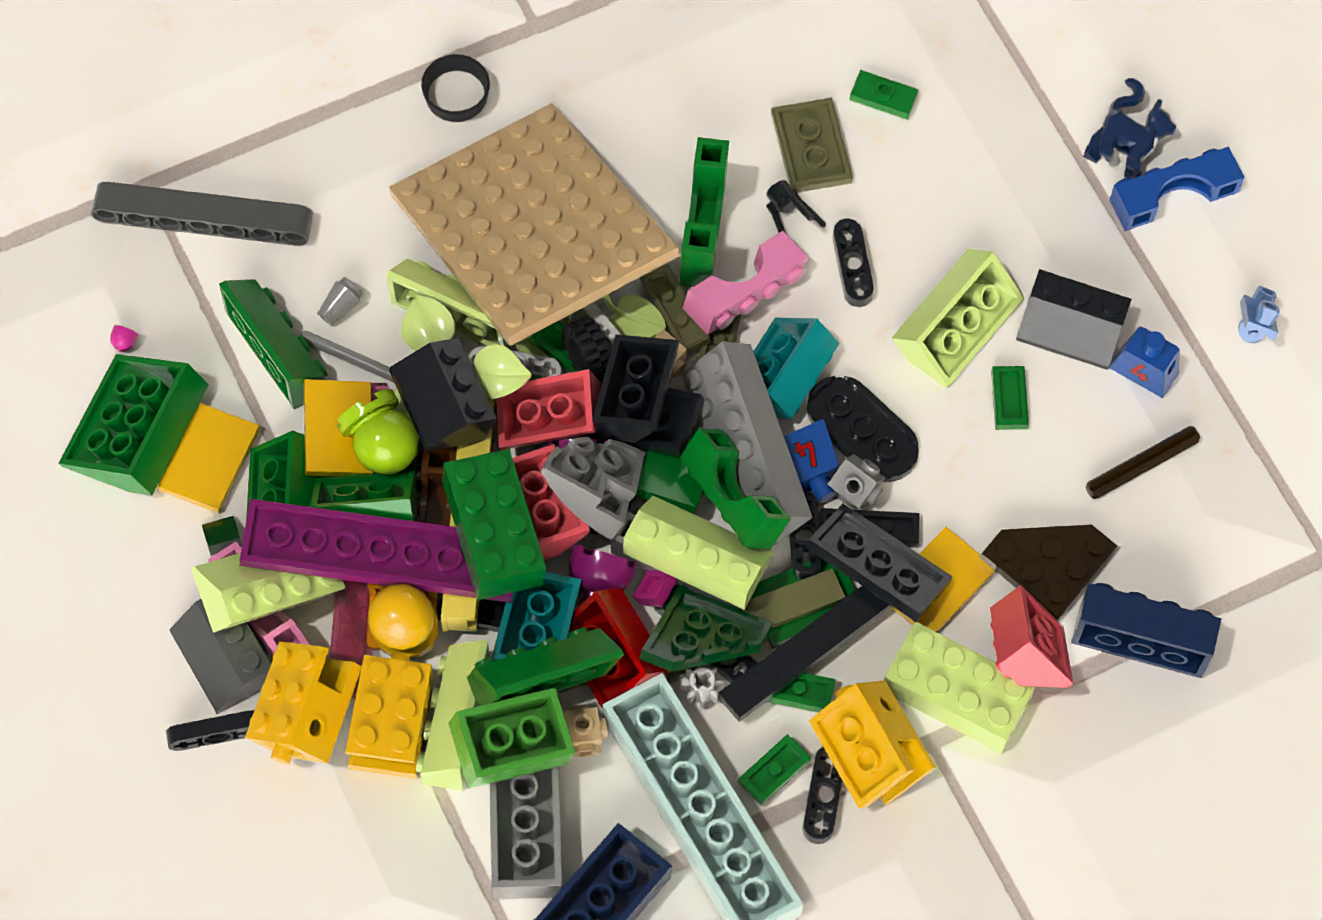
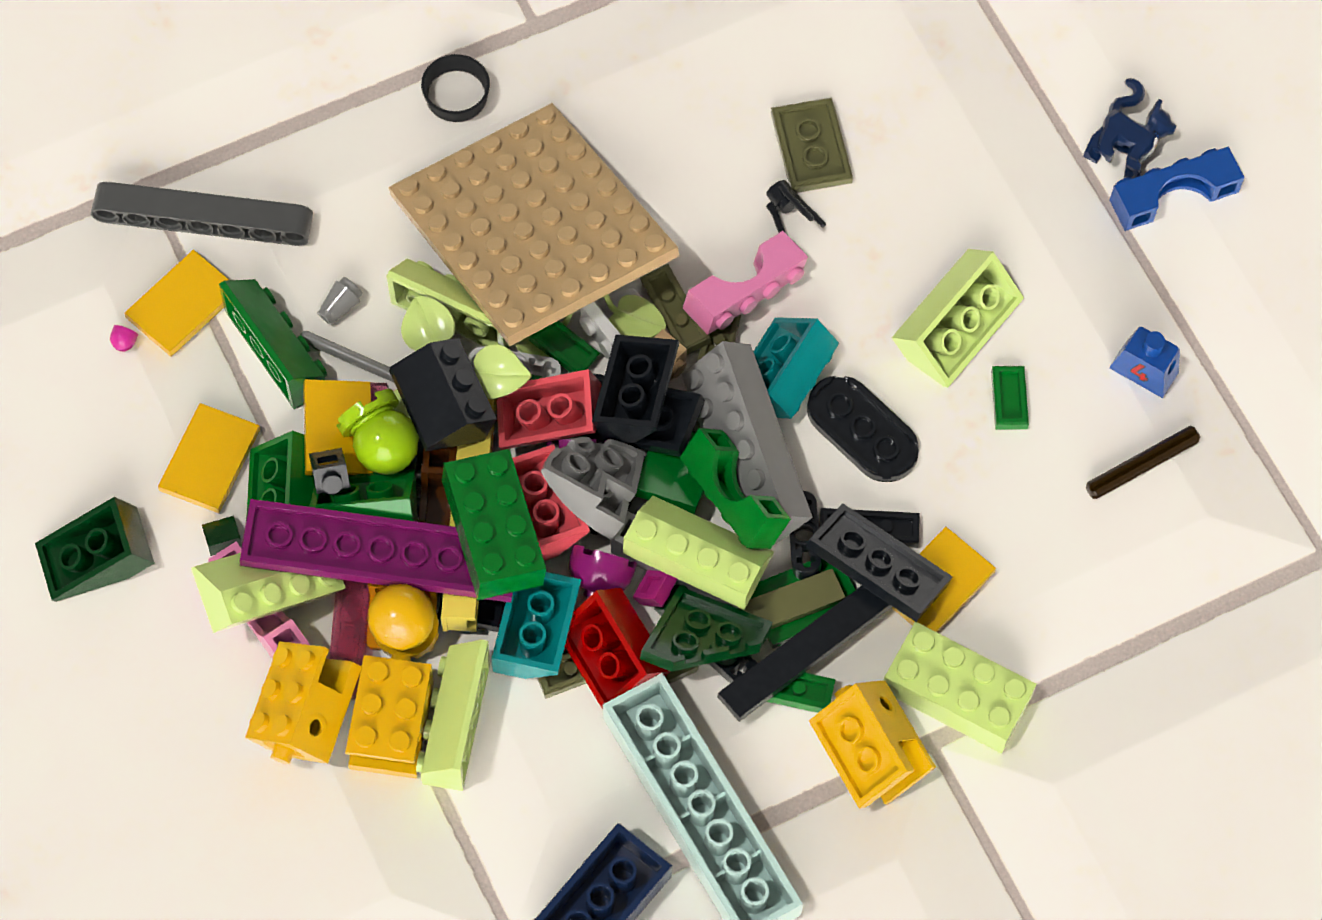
green slope [58,354,209,495] -> none
black beam [166,710,254,751] -> none
dark grey slope [169,598,271,714] -> none
bright green brick [448,688,575,789] -> none
green slope [467,627,624,706] -> none
light grey brick [489,691,562,899] -> none
black tyre [562,316,611,376] -> none
tan brick [564,705,608,757] -> none
green arch [680,137,729,287] -> none
white gear [681,665,723,708] -> none
green plate [738,734,811,807] -> none
blue torso [784,419,839,503] -> none
black beam [802,747,842,844] -> none
light grey brick [827,454,885,509] -> none
black beam [832,218,874,307] -> none
green plate [849,69,919,120] -> none
dark brown plate [979,524,1117,620] -> none
coral slope [990,585,1074,688] -> none
slope [1016,269,1132,370] -> none
dark blue brick [1071,583,1222,678] -> none
medium blue hips [1238,286,1280,343] -> none
none -> dark green slope [35,497,155,602]
none -> yellow tile [124,250,229,357]
none -> black brick [309,448,350,495]

